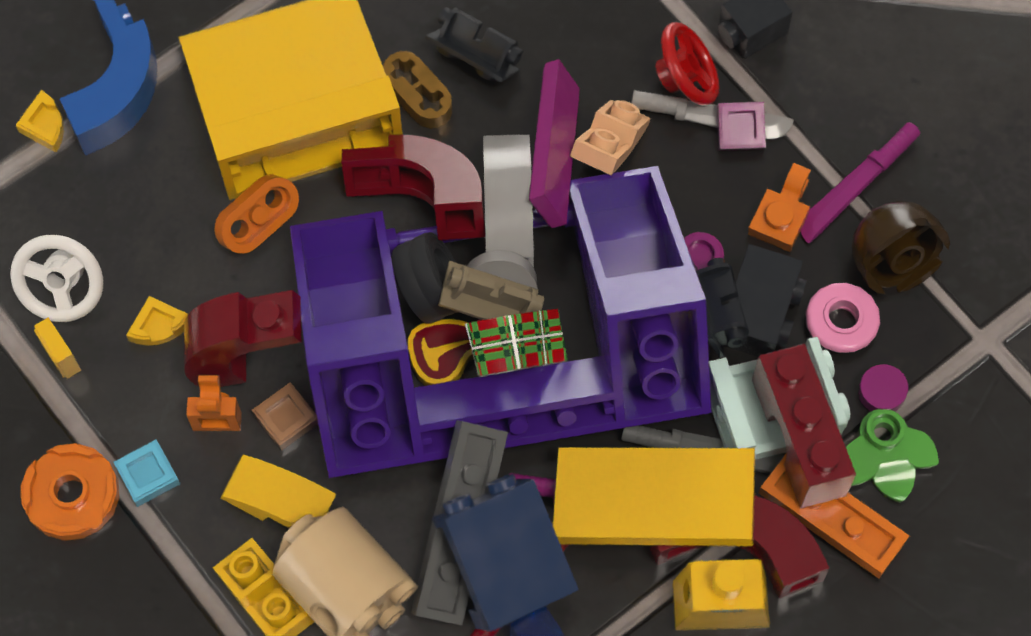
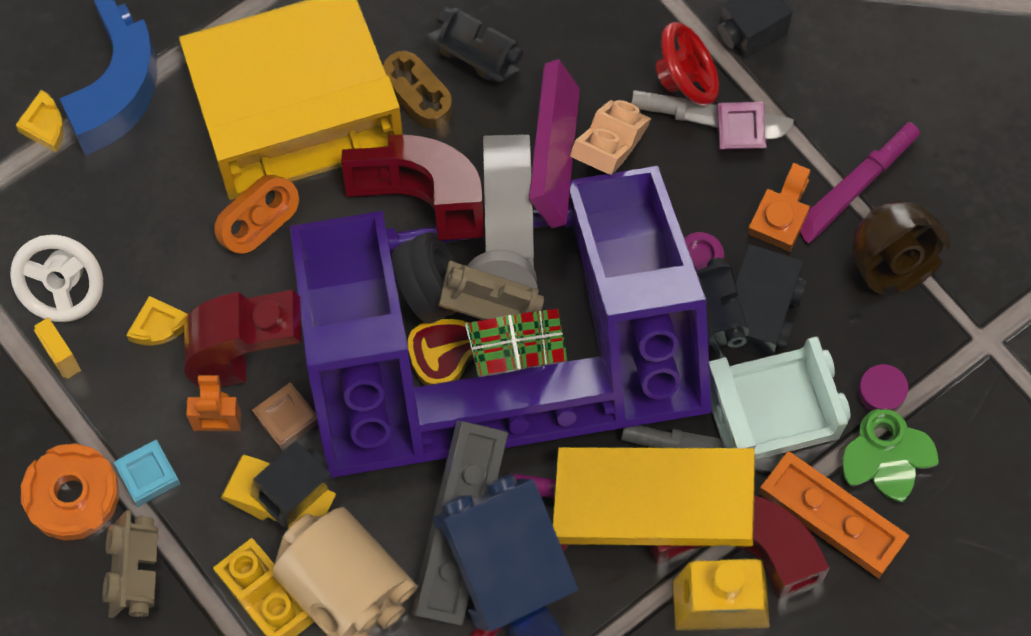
dark red arch [752,344,856,509] -> none
bright pink piece [805,283,880,353] -> none
none -> dark tan hinge [102,510,159,618]
none -> black brick [251,440,331,529]

